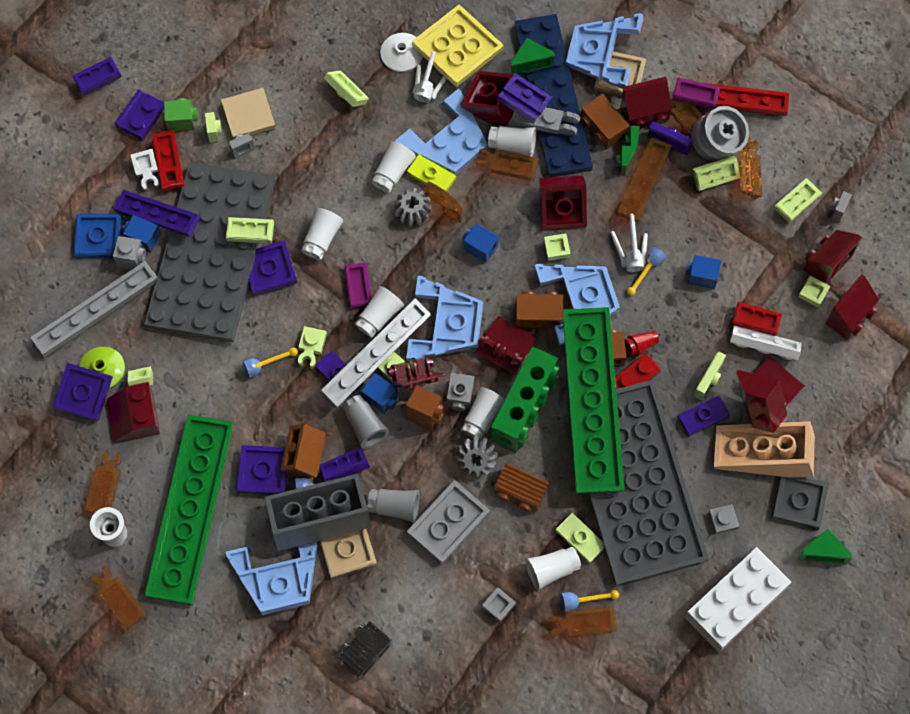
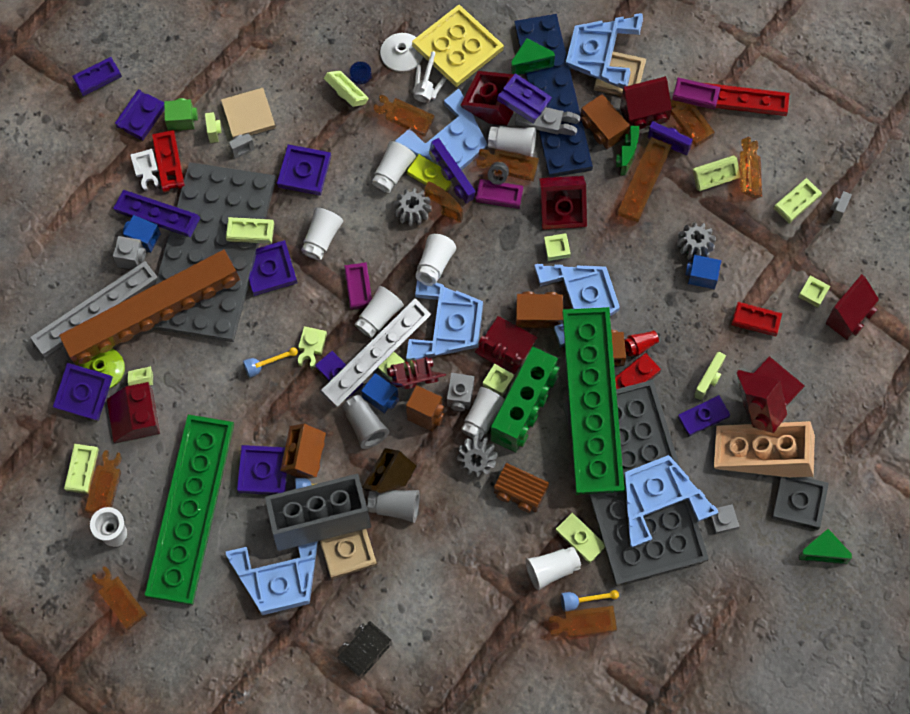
blue tile [74,214,123,258] -> none
dark purple plate [320,447,370,482] -> none
light grey plate [407,480,490,565] -> none
blue brick [462,223,499,263] -> none
light grey plate [482,587,516,623] -> none
white plant [610,214,648,272] -> none
hinge [627,246,666,296] -> none
white brick [685,547,791,653] -> none
light grey wheel [691,106,749,162] -> none
white plate [730,325,801,360] -> none
dark red slope [804,230,862,284] -> none
none -> dark orange brick [59,249,240,365]
none -> yellowish green plate [64,444,99,494]
none -> dark purple plate [277,144,331,196]
none -> clear blue tile [350,62,372,84]
none -> dark brown slope [362,448,417,493]
none -> clear orange plate [374,95,435,137]
none -> white plant [416,234,456,286]
none -> dark purple plate [429,138,476,203]
none -> magenta tile [476,179,524,209]
none -> yellowish green plate [483,364,514,397]
none -> dark grey bush [488,162,509,185]
none -> light blue wing [624,455,719,548]
none -> light grey gear [677,222,716,260]

